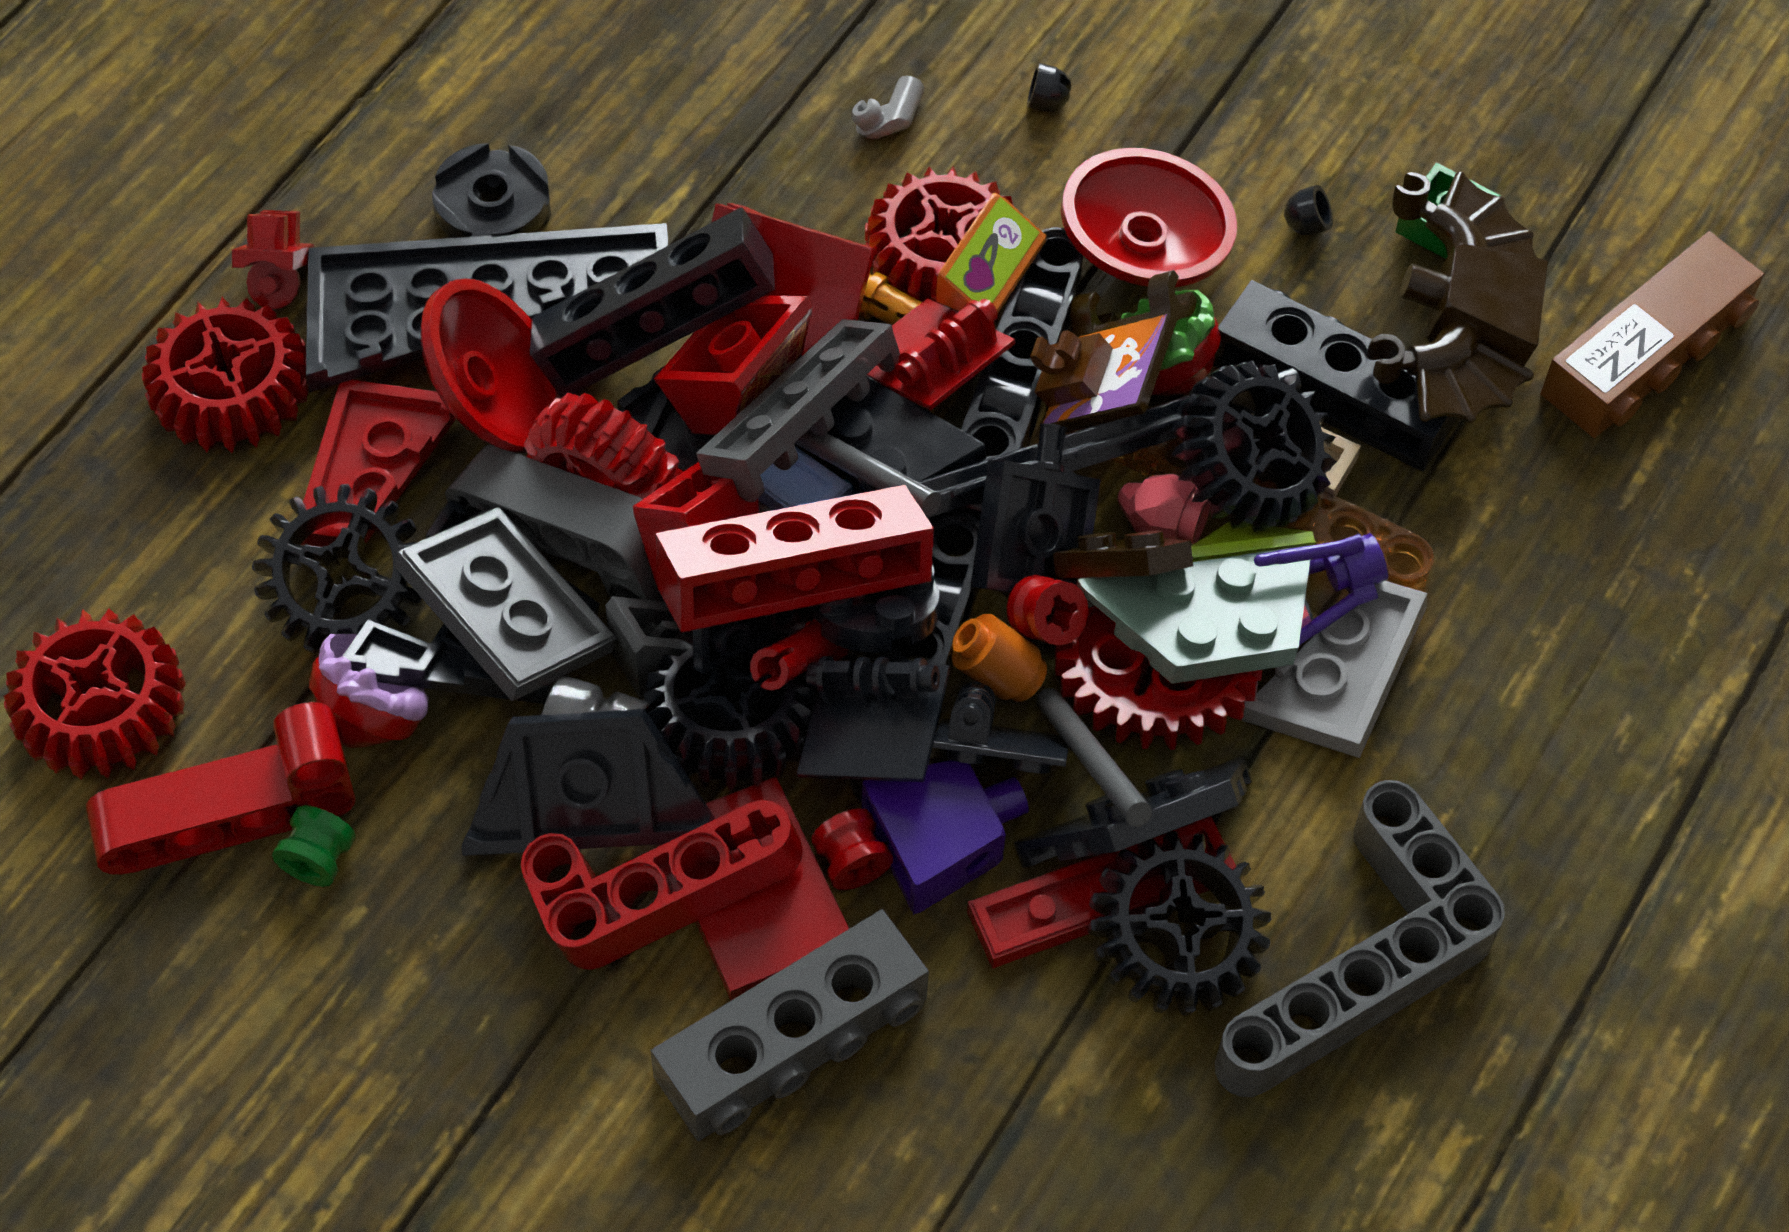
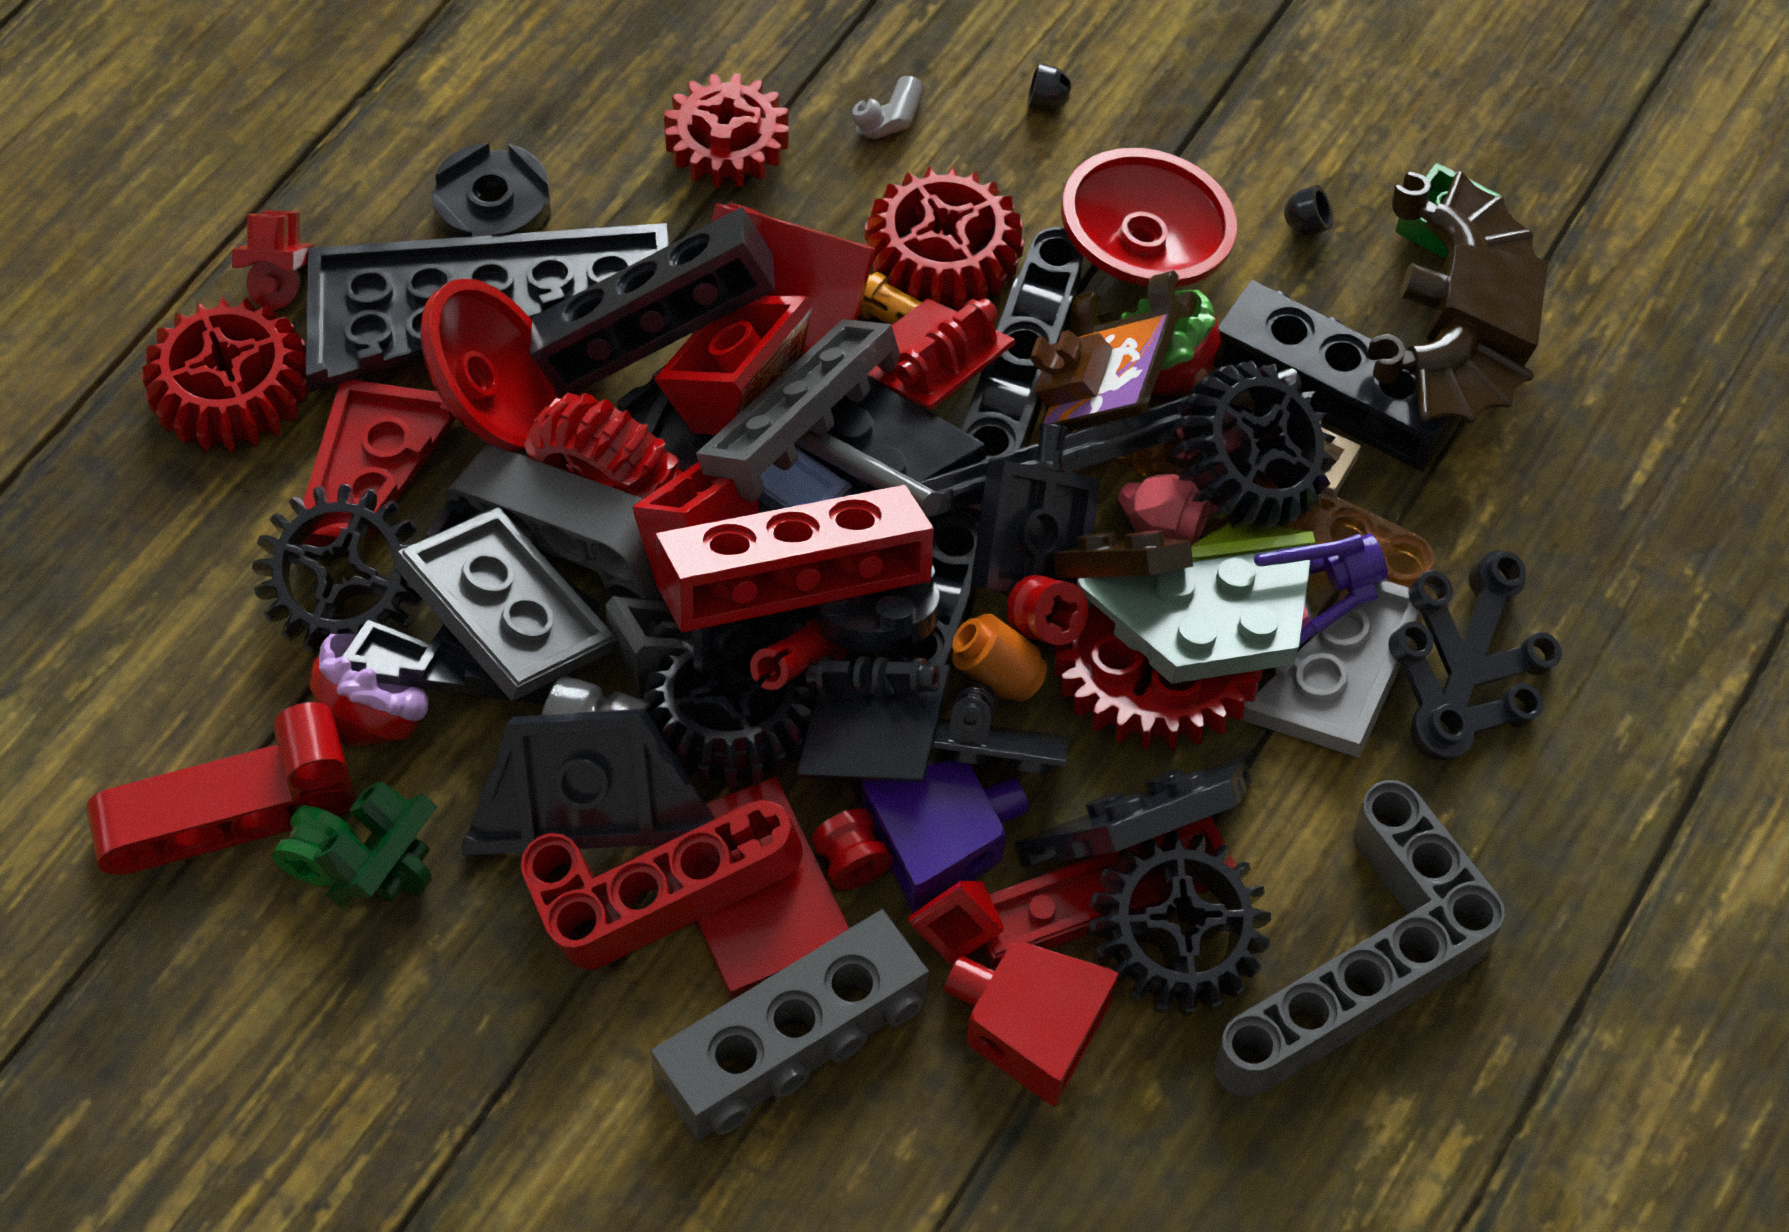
red gear [4,608,186,780] -> none
slope [936,193,1047,313] -> none
dark grey bar [1036,688,1152,827] -> none
brick [1540,231,1764,439] -> none
none -> dark green hips [313,781,437,908]
none -> red gear [664,73,789,188]
none -> red slope [908,881,1004,966]
none -> red torso [944,941,1119,1107]
none -> black plant [1388,550,1562,761]

